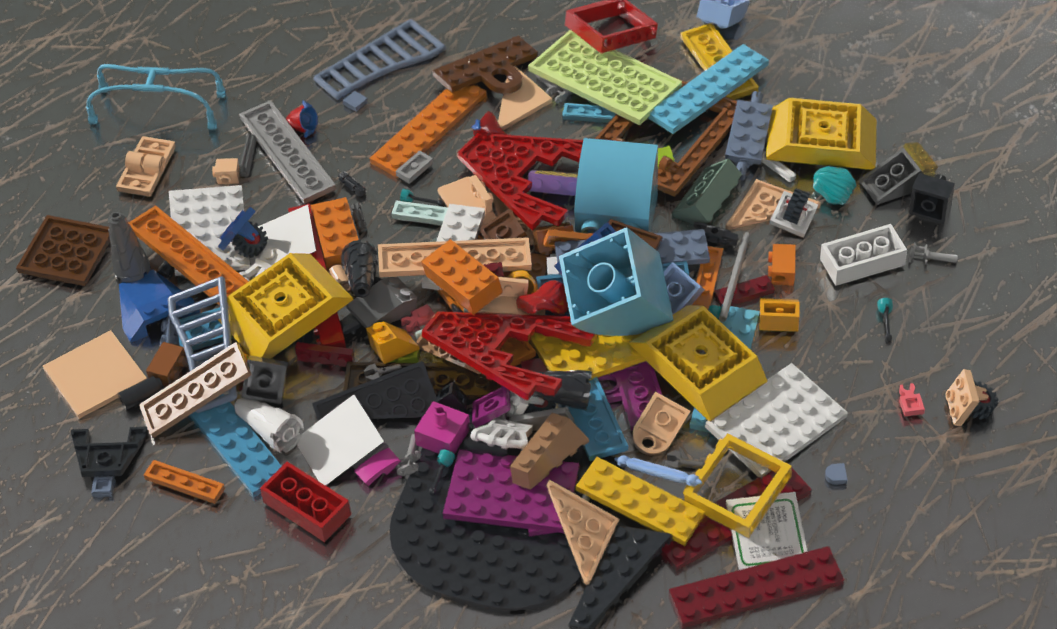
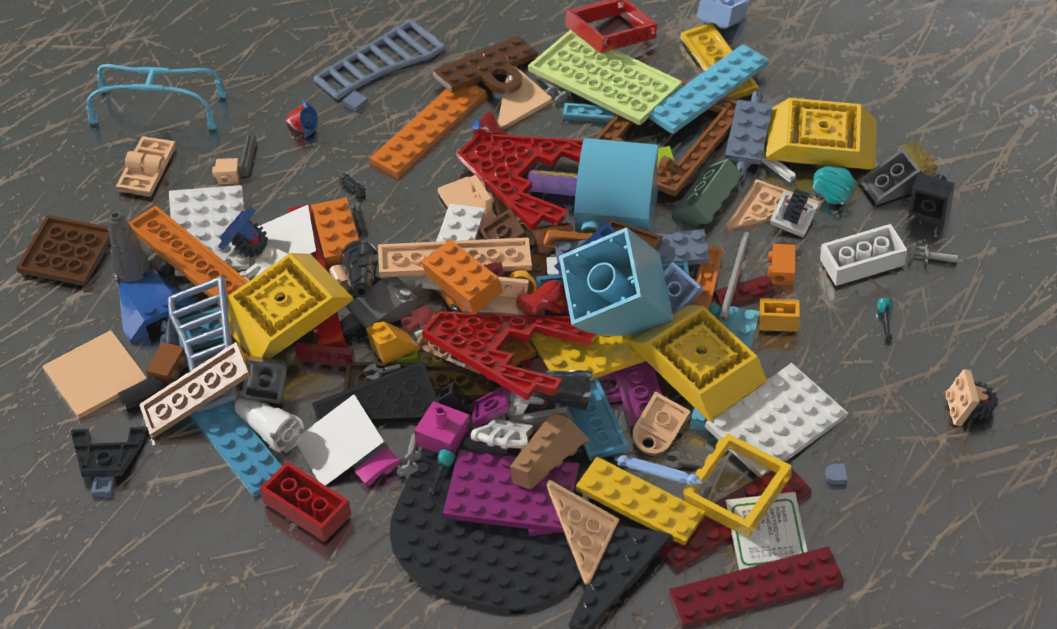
orange plate [144,460,225,504] -> none
light grey plate [240,100,336,204] -> none
light aqua plate [391,201,448,225] -> none
light grey plate [396,151,433,184] -> none
hinge [400,189,444,207] -> none
black hinge [693,221,739,246] -> none
coral plate [899,383,925,417] -> none

